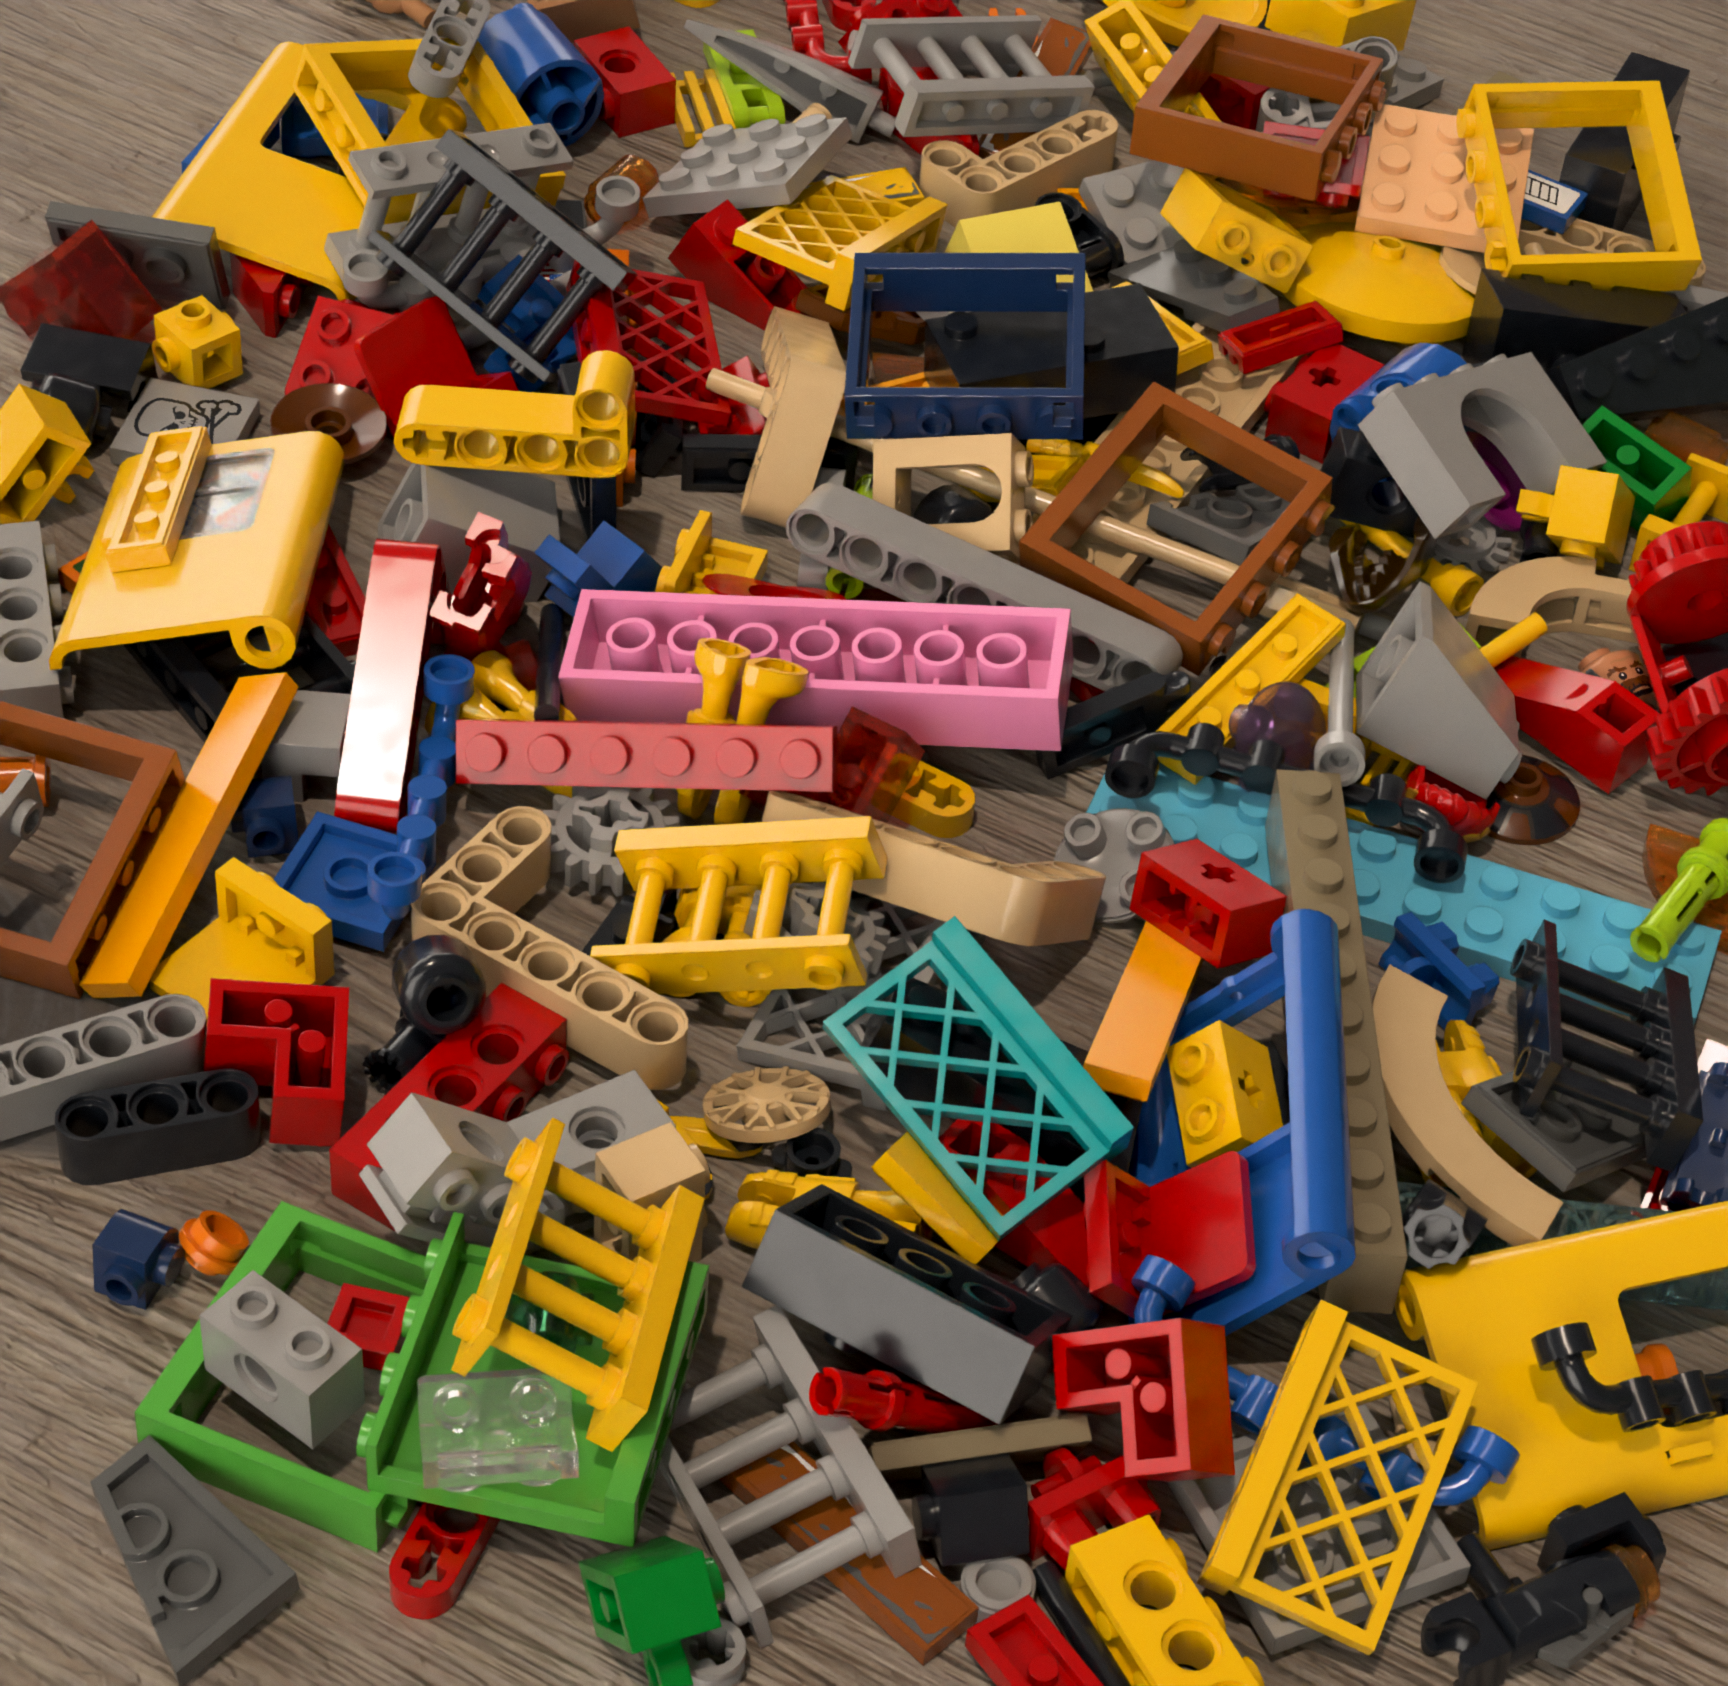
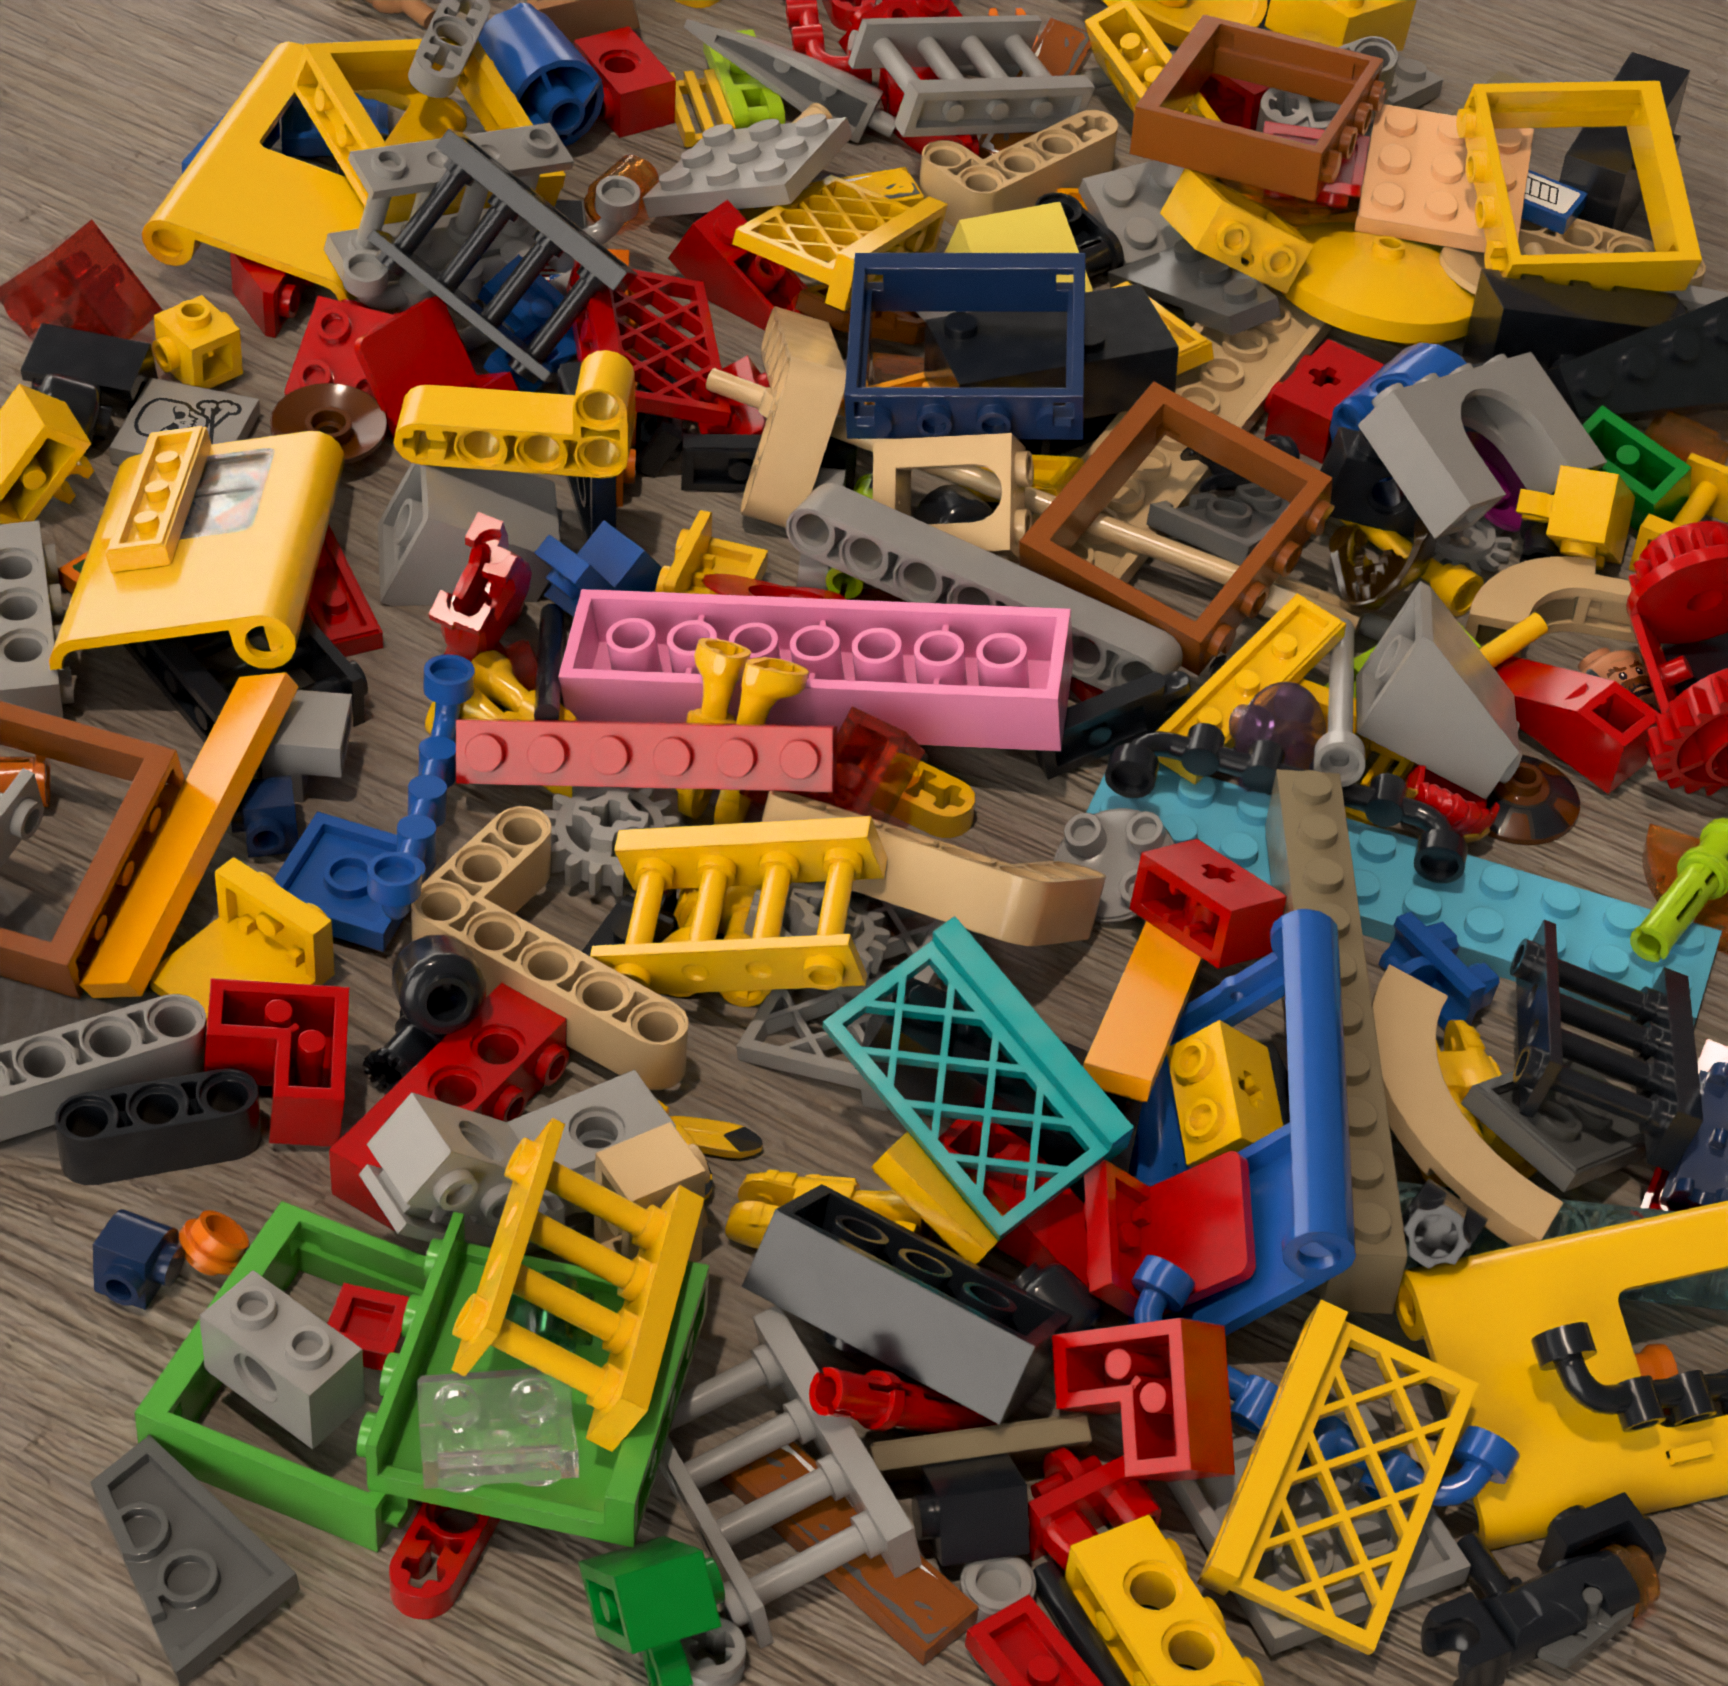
dark grey tile [45,201,230,309] -> none
beam [334,538,451,835] -> none
tan wheel [702,1066,831,1143] -> none
black plate [772,1128,852,1178] -> none
yellow piece [1026,439,1184,498] -> none
red tile [1218,301,1343,374] -> none

